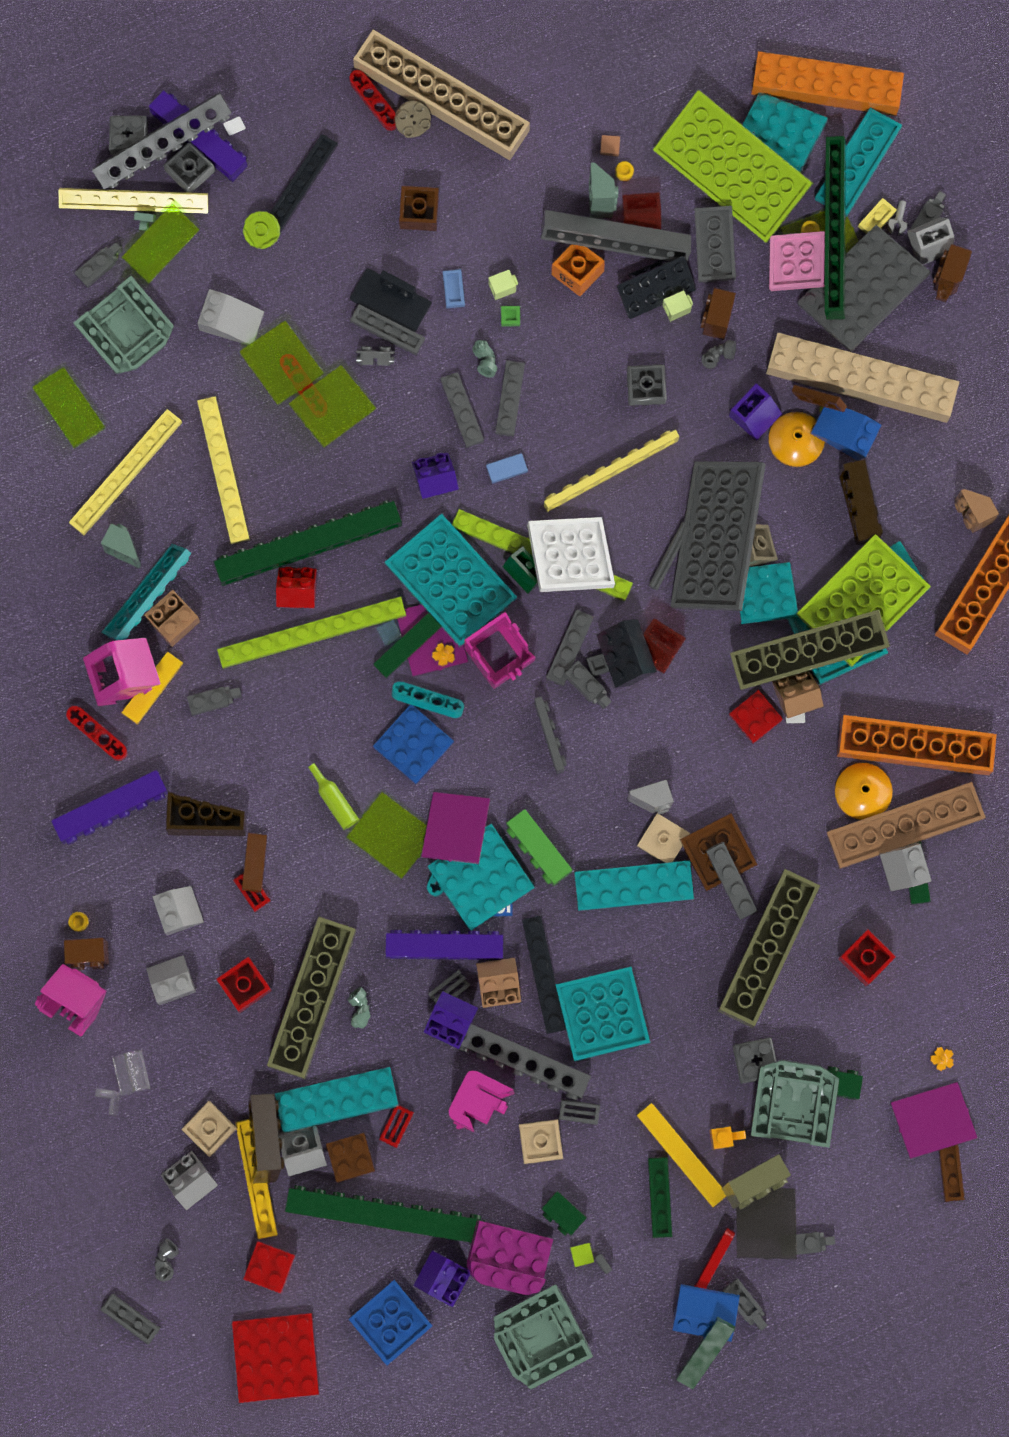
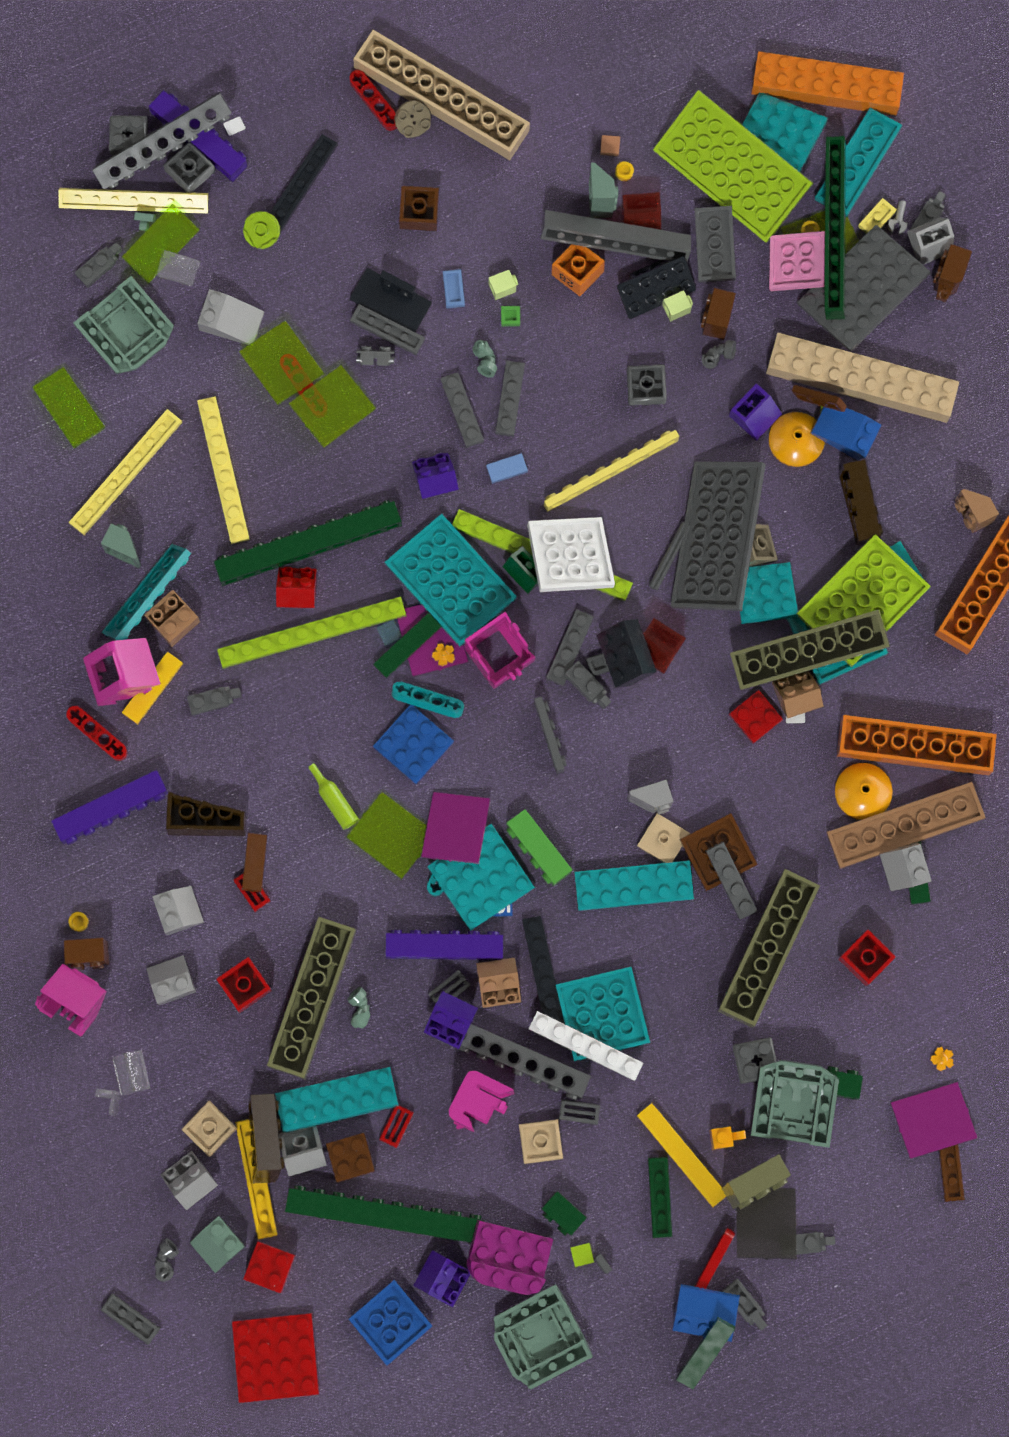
none -> clear panel [157,250,201,286]
none -> sand green slope [190,1216,246,1273]
none -> white plate [529,1011,643,1081]

